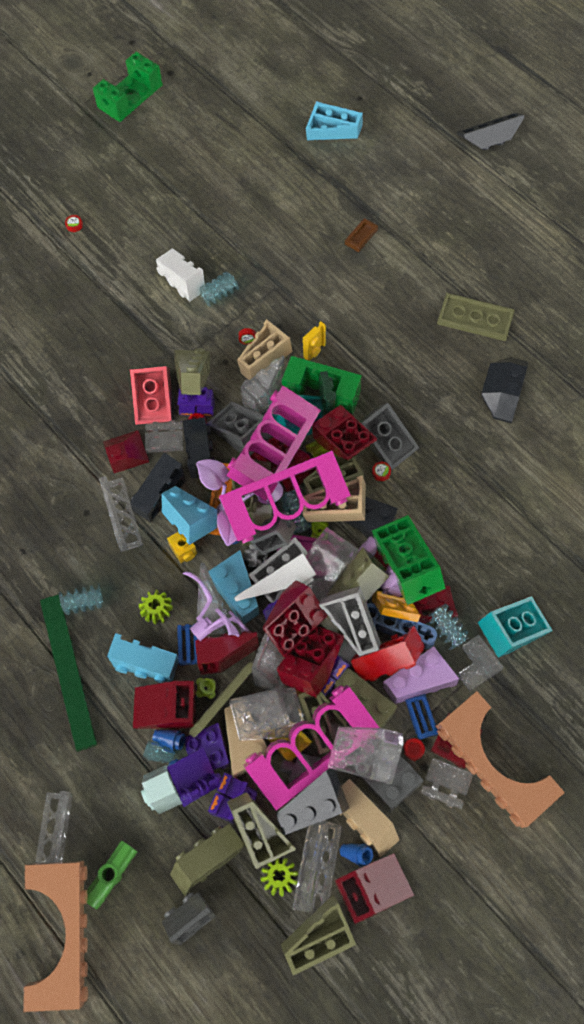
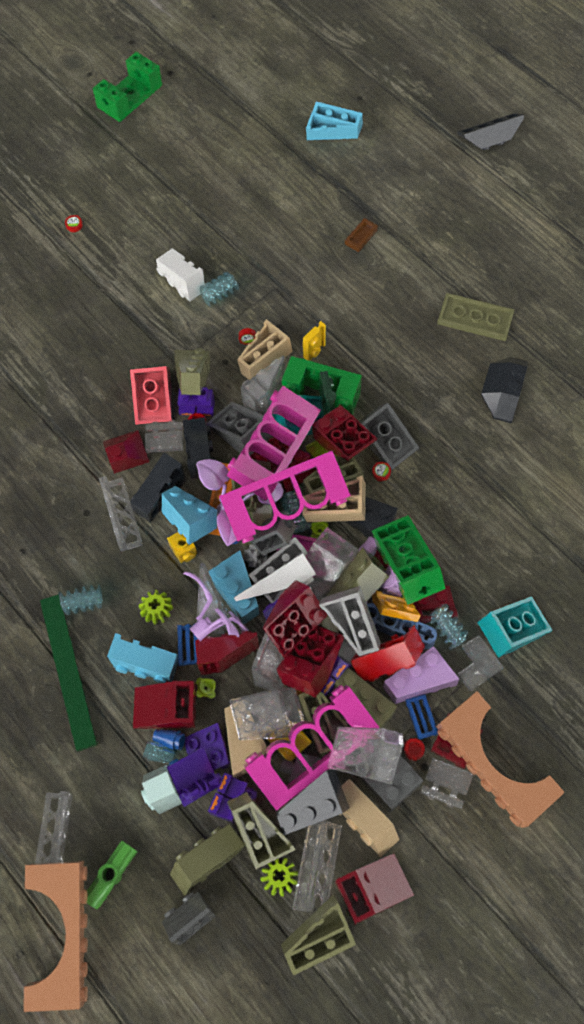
olive tile [189,662,255,738] -> none
blue cone [340,843,373,867] -> none

